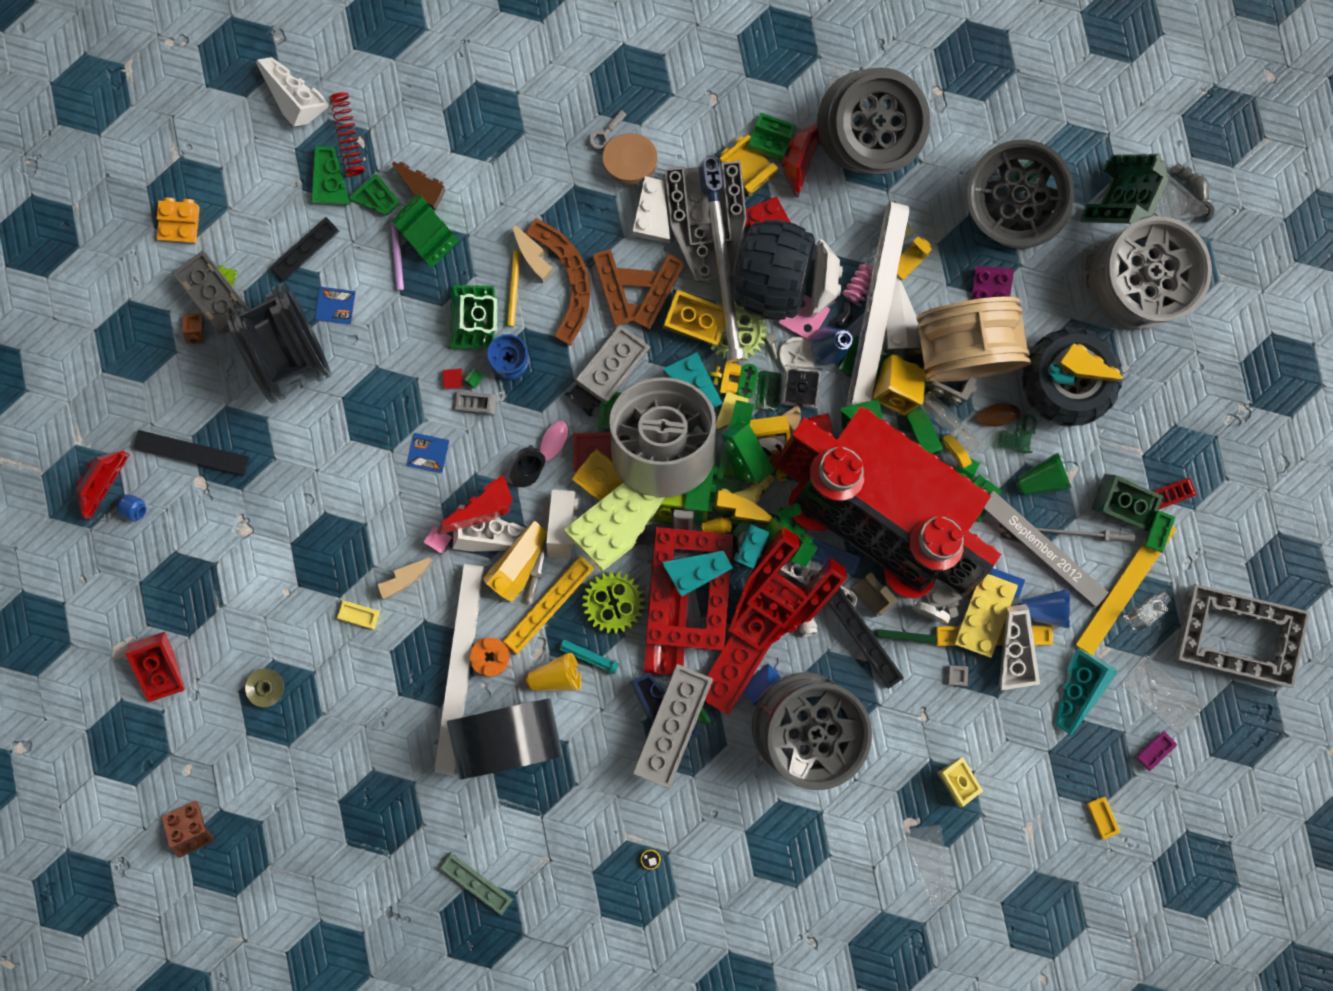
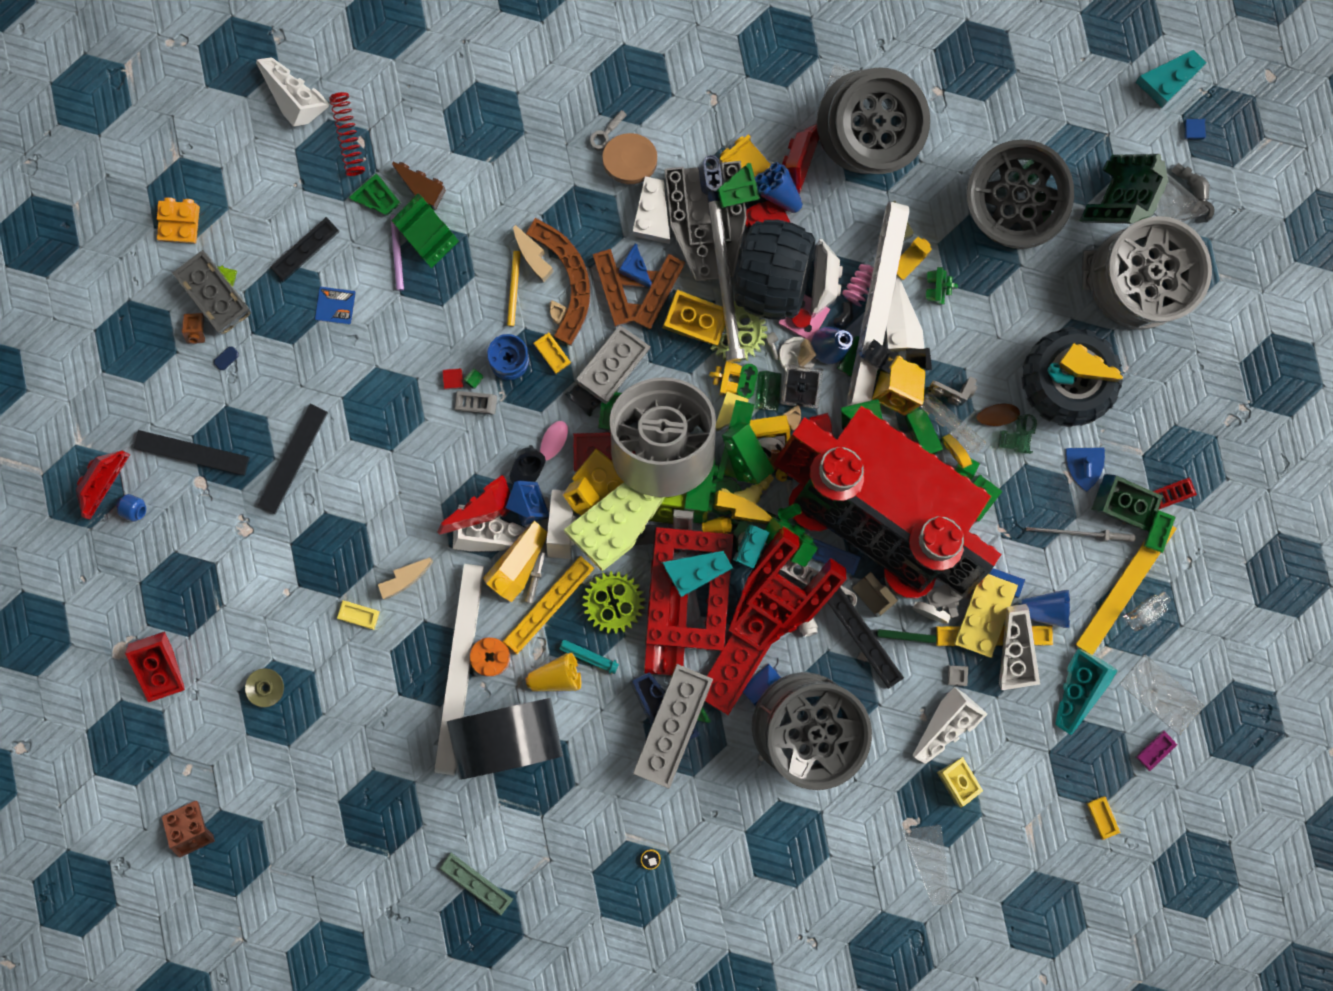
black wheel [225,282,332,404] -> none
green wing [312,146,350,205] -> none
blue sticker [407,433,449,473] -> none
bright pink panel [424,526,453,554] -> none
green slope [449,285,497,349] -> none
teal wedge [663,353,723,410] -> none
green slope [747,112,796,162] -> none
tan wheel [916,297,1031,383] -> none
magenta hinge [971,265,1014,300] -> none
light grey tile [984,491,1109,607] -> none
green cone [1016,453,1072,495] -> none
light grey brick [1173,584,1310,688] -> none
none -> dark blue piece [214,346,239,370]
none -> black tile [258,403,328,514]
none -> blue slope [506,481,549,526]
none -> yellow plate [533,332,571,374]
none -> tan tile [550,300,568,326]
none -> yellow slope [563,477,601,516]
none -> blue tile [619,243,652,288]
none -> green wing [717,163,760,208]
none -> blue cone [755,162,803,213]
none -> red tile [792,309,811,329]
none -> tan tile [797,339,816,367]
none -> black piece [861,339,899,374]
none -> white wedge [913,687,987,764]
none -> green hips [926,267,958,305]
none -> blue shield [1066,447,1105,492]
none -> teal wedge [1135,50,1207,108]
none -> blue tile [1185,119,1206,139]

